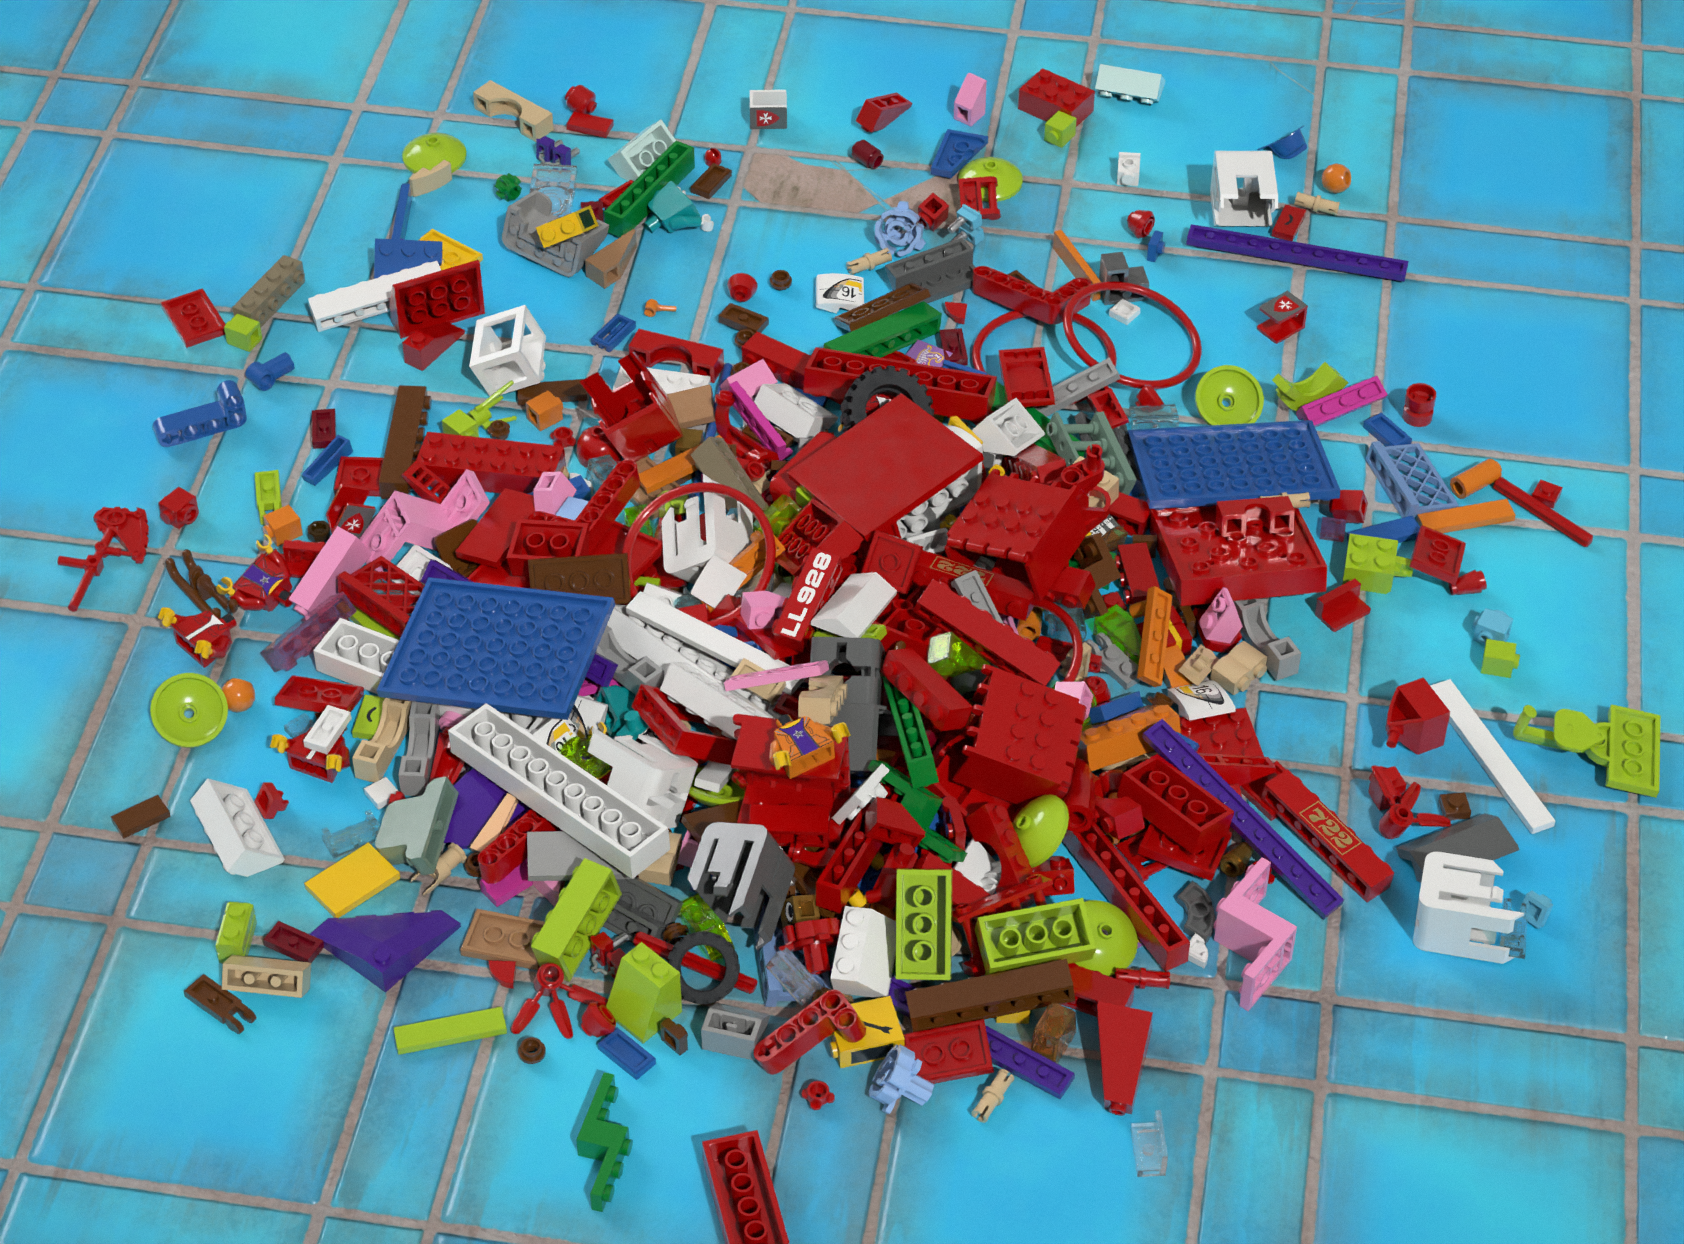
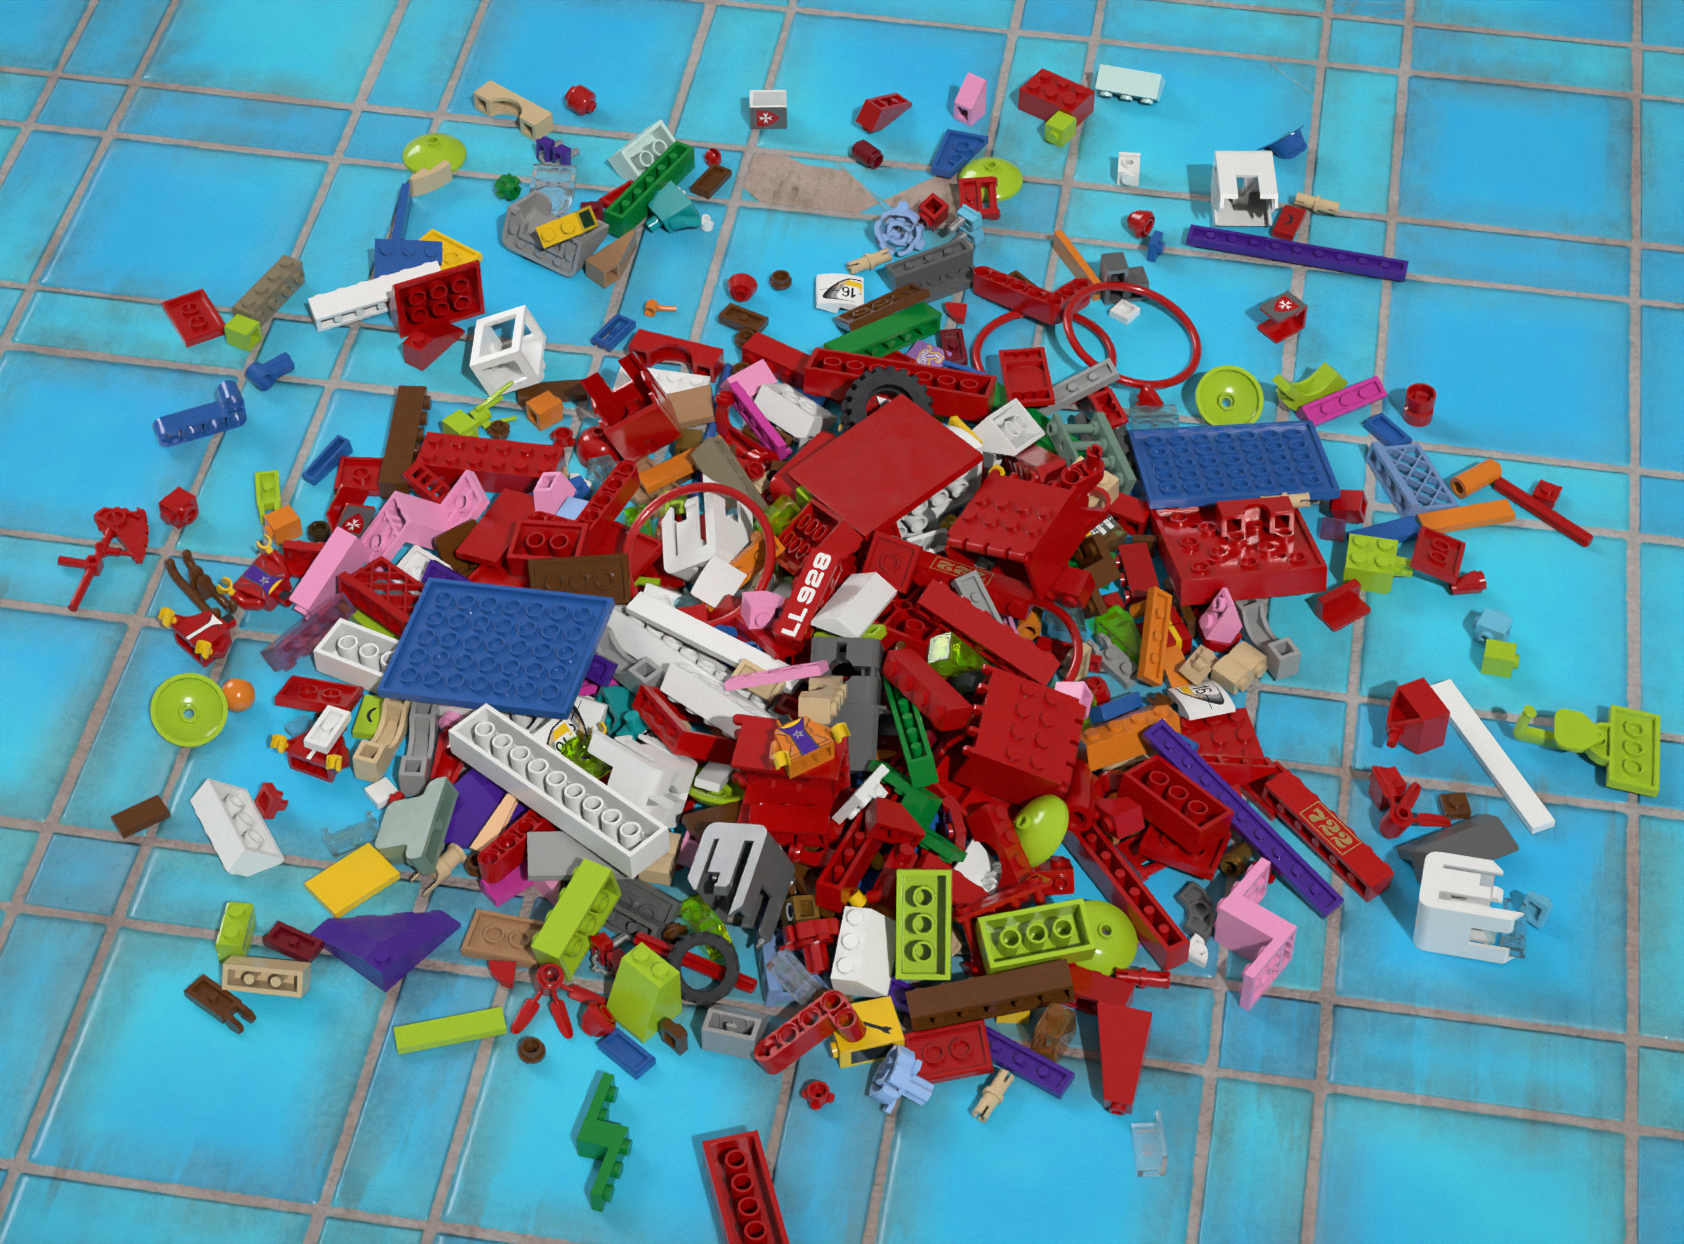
dark red plate [312,408,336,449] -> none
red tile [566,111,614,138] -> none
orange piece [1322,163,1351,194] -> none

